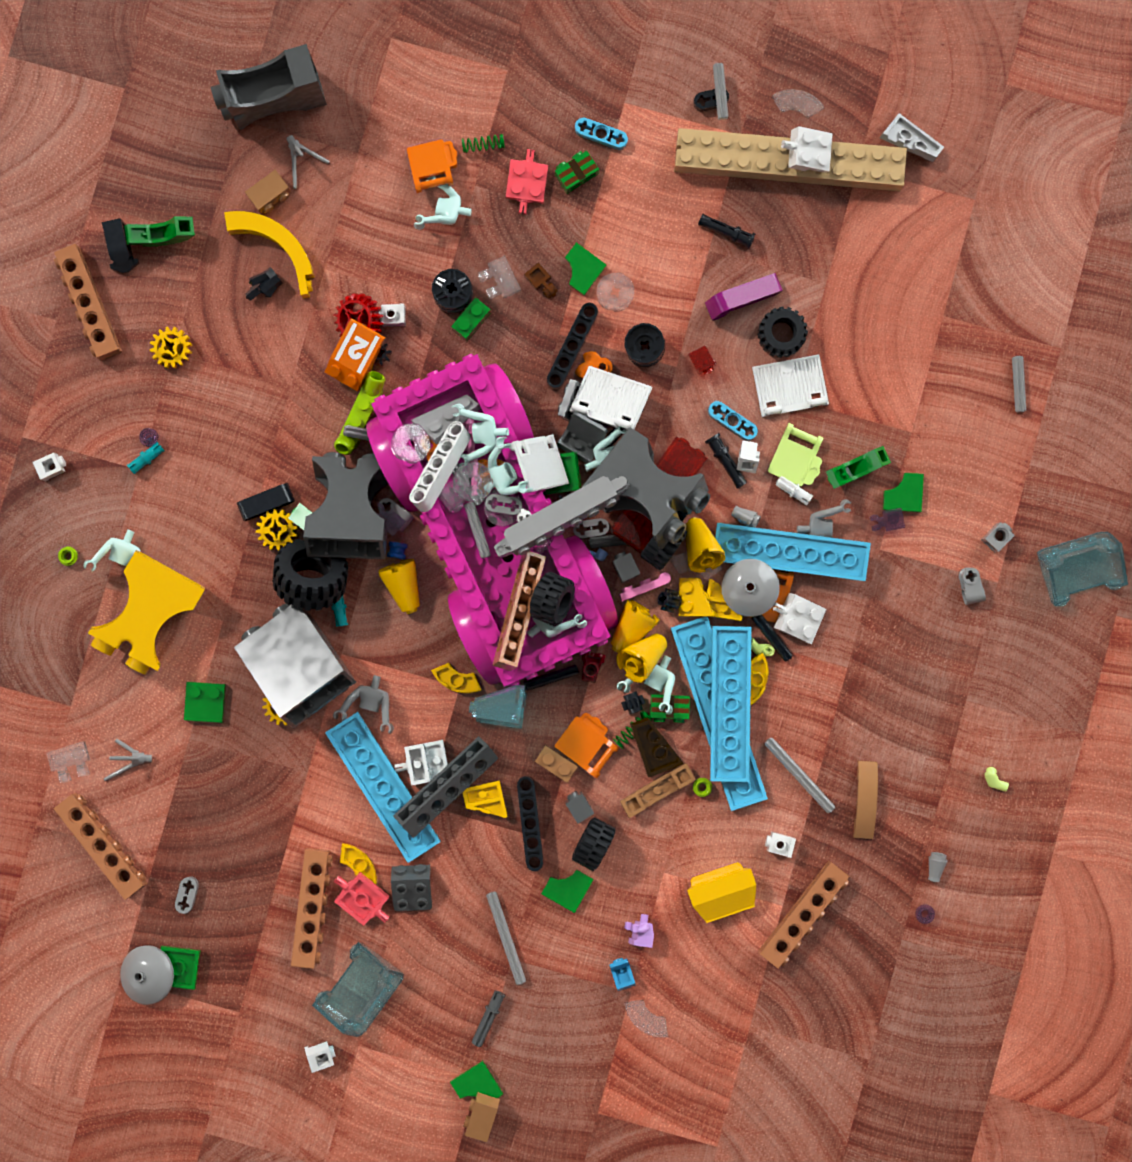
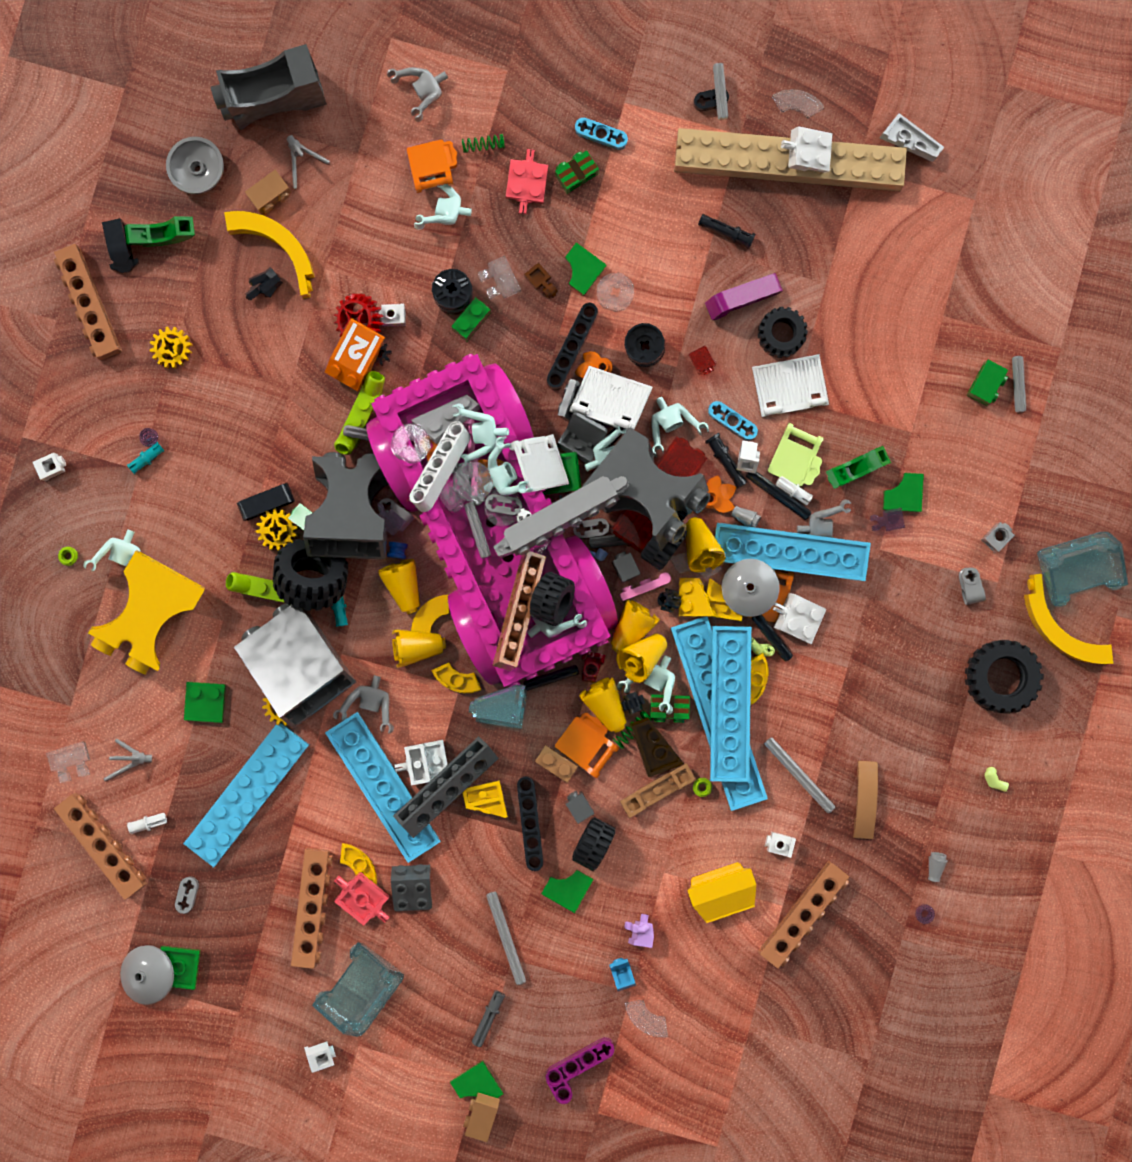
none -> white axle [127,813,167,835]
none -> light grey dish [166,137,224,194]
none -> medium azure plate [183,722,310,867]
none -> lime plate [225,572,285,603]
none -> light grey piece [387,67,448,122]
none -> yellow cone [392,629,446,668]
none -> yellow tile [411,595,449,633]
none -> magenta beam [546,1037,614,1104]
none -> yellow cone [579,677,626,733]
none -> light aqua piece [651,397,709,457]
none -> orange plate [706,476,736,513]
none -> black axle [746,471,812,520]
none -> black tyre [965,640,1044,714]
none -> green brick [966,359,1008,406]
none -> yellow arch [1024,574,1113,664]

